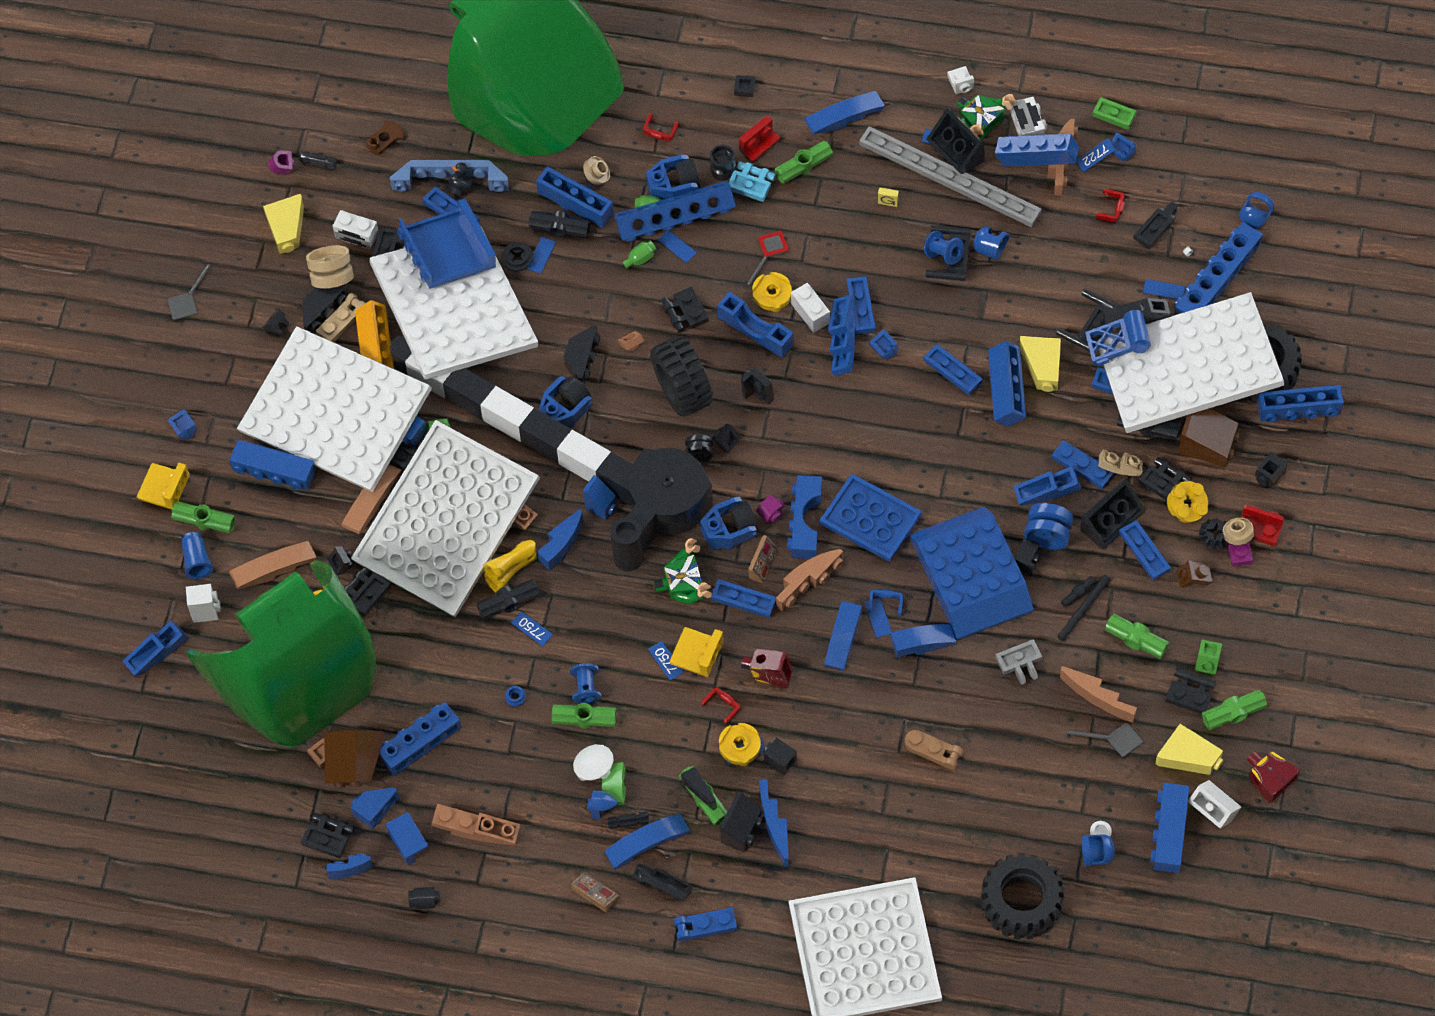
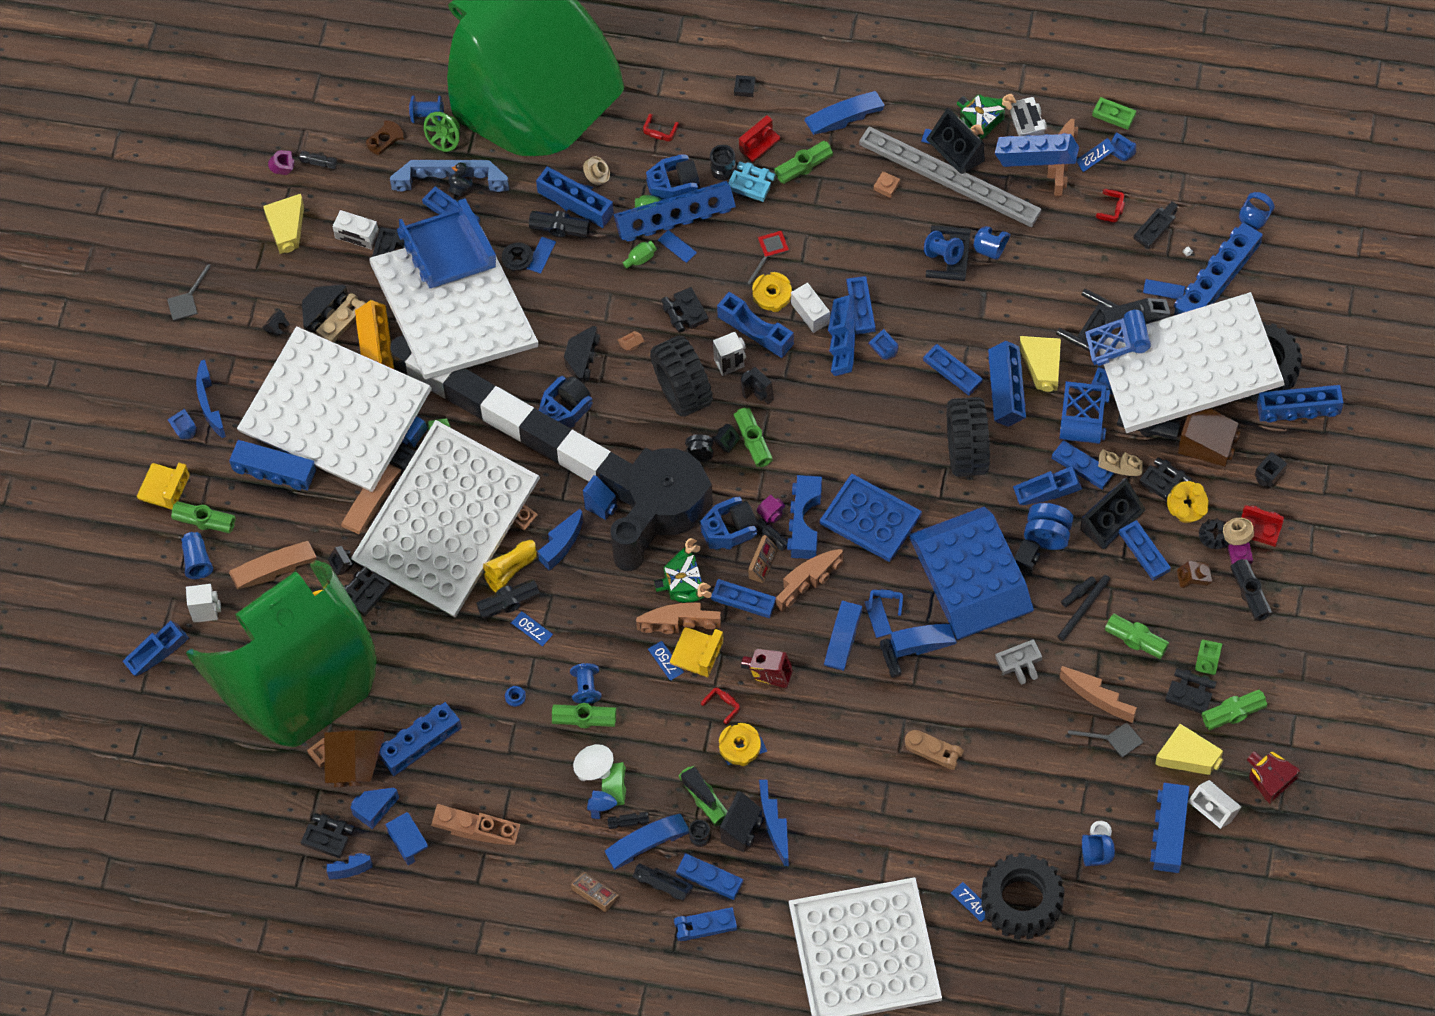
tan wheel [306,245,354,288] -> none
black brick [408,887,440,910] -> none
black brick [763,737,797,775] -> none
light yellow tile [878,188,899,207] -> none
white bracket [947,66,974,94] -> none
none -> blue slope [196,360,226,438]
none -> blue hose [409,96,444,123]
none -> bright green wheel [424,111,460,152]
none -> nougat slope [636,603,721,634]
none -> blue plate [676,853,743,900]
none -> black wheel [689,820,710,847]
none -> white brick [713,332,746,376]
none -> bright green piece [734,408,773,468]
none -> black axle [757,518,788,551]
none -> nougat plate [874,172,900,198]
none -> black axle [880,638,902,678]
none -> black tyre [946,397,990,477]
none -> blue sticker [951,882,985,922]
none -> blue piece [1059,381,1110,444]
none -> black piece [1230,559,1272,621]

